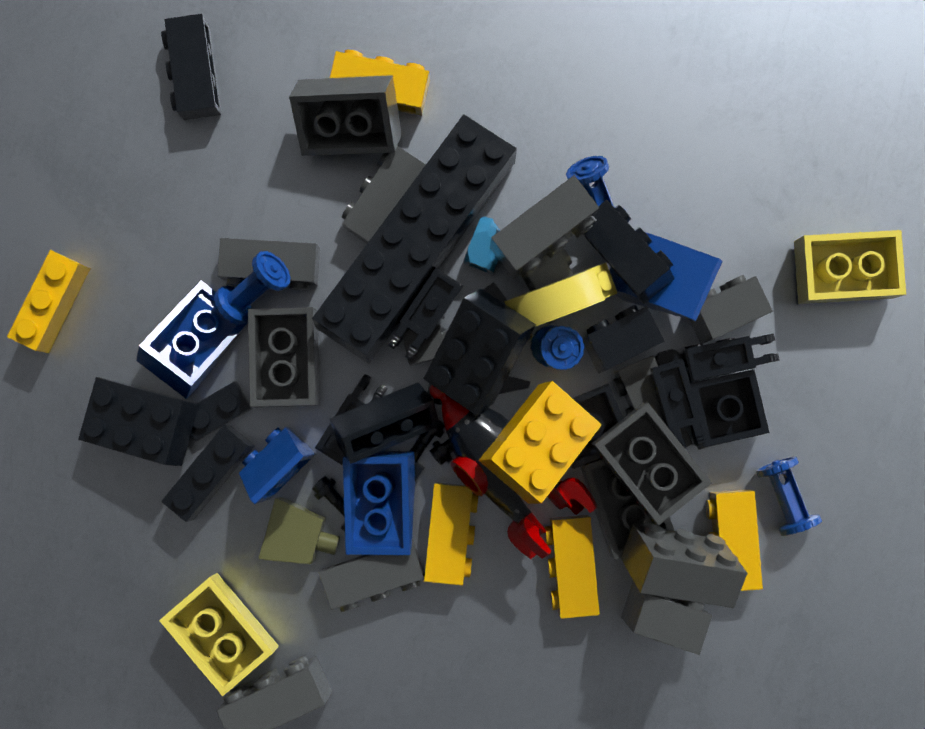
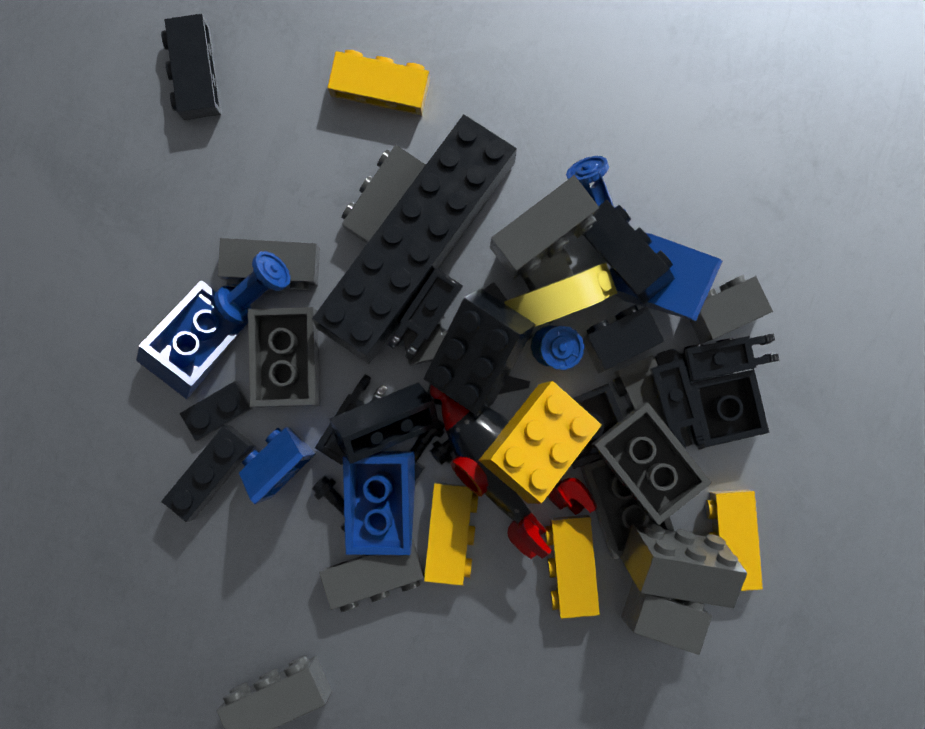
yellow brick [7,250,91,353] -> none
black brick [78,377,199,466] -> none
light yellow brick [159,573,279,696] -> none
olive torso [258,497,340,564] -> none
dark grey brick [289,75,402,156] -> none
dark azure rock [464,217,500,274] -> none
blue hose [756,456,822,536] -> none
light yellow brick [794,230,906,304] -> none

